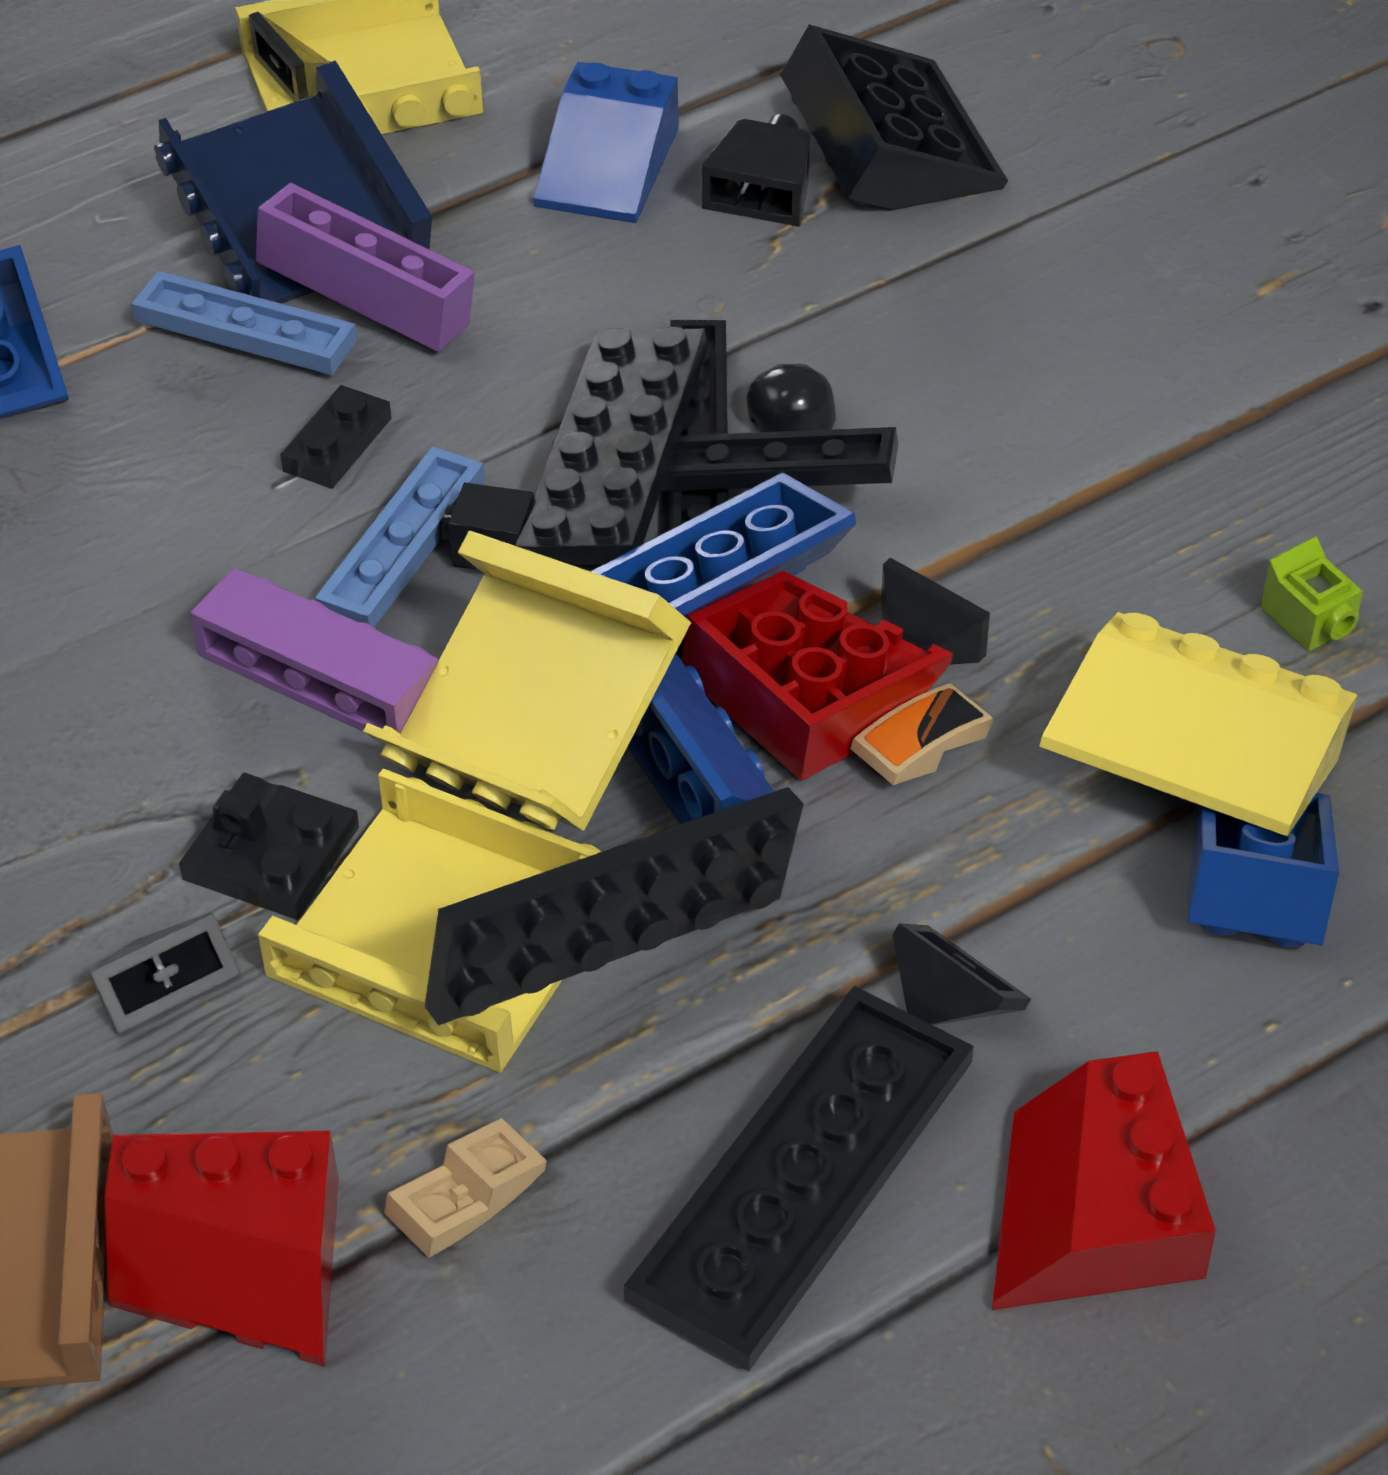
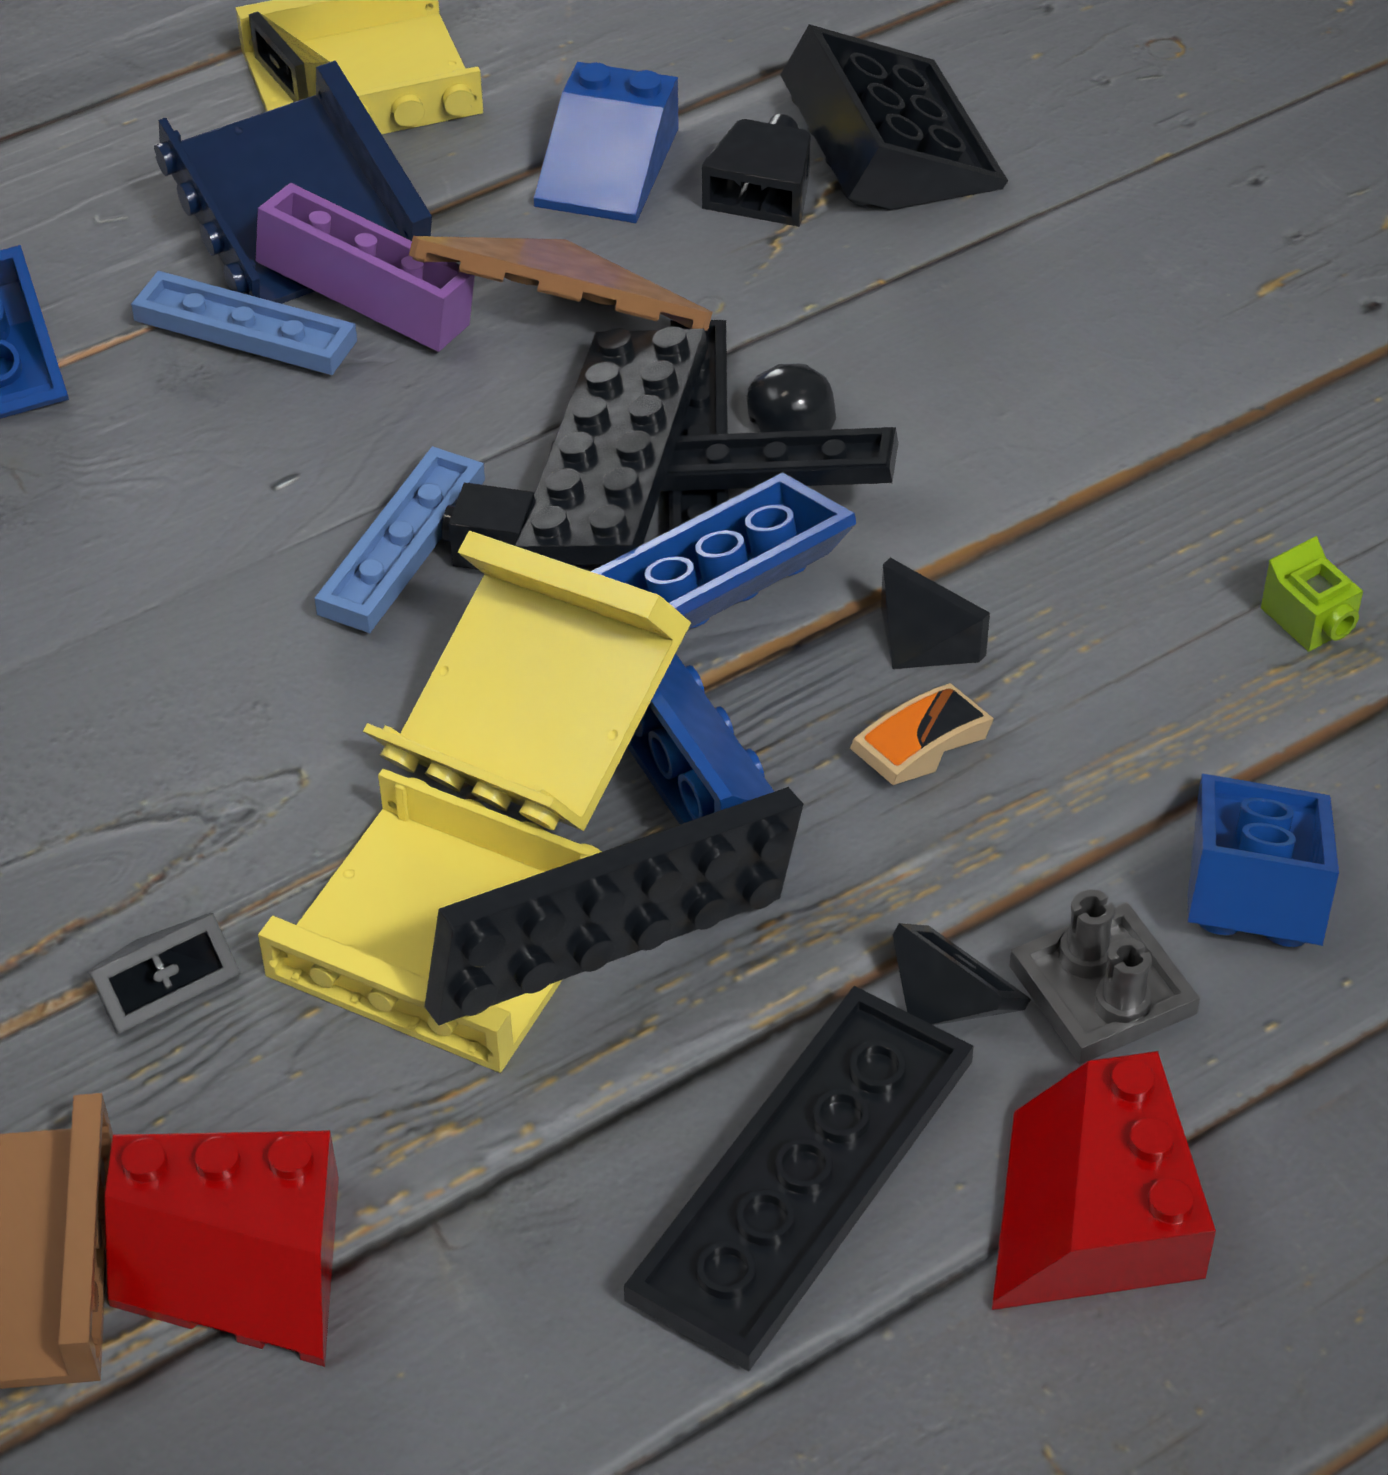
black hinge [179,772,359,920] -> none
medium lavender brick [190,567,438,733] -> none
black plate [280,385,392,489] -> none
tan slope [384,1118,547,1258] -> none
red wedge [681,571,953,781] -> none
light yellow slope [1039,612,1358,836] -> none
none -> medium nougat tile [409,236,713,331]
none -> flat silver plate [1009,889,1200,1065]

